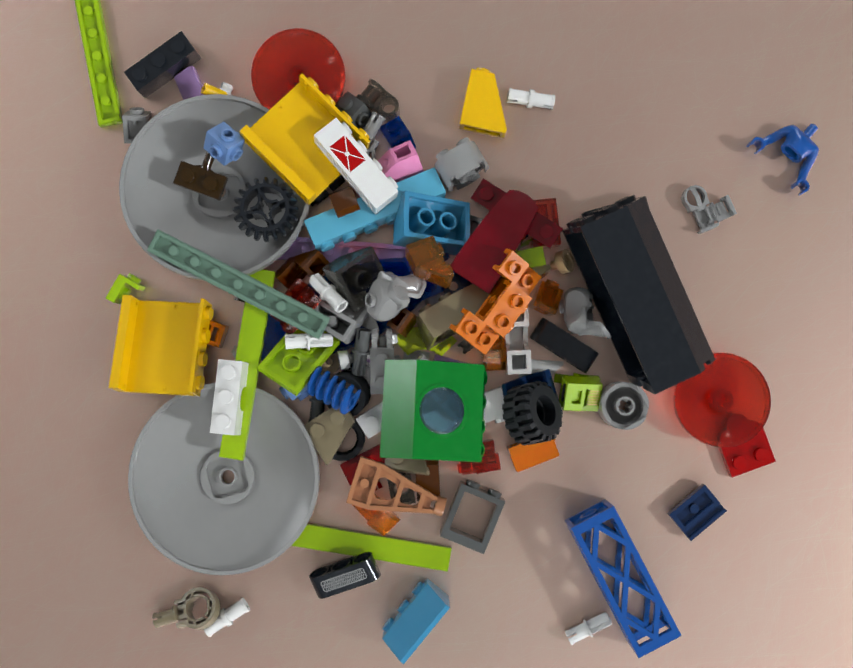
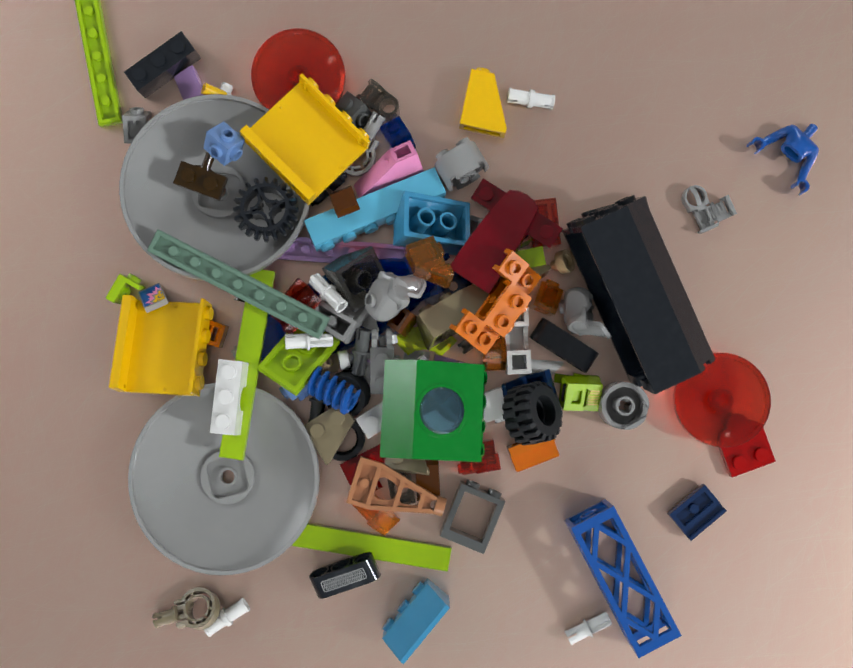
reddish brown slope [275,249,331,292] -> none
white brick [314,118,398,215] -> none
none -> tile [138,283,169,313]

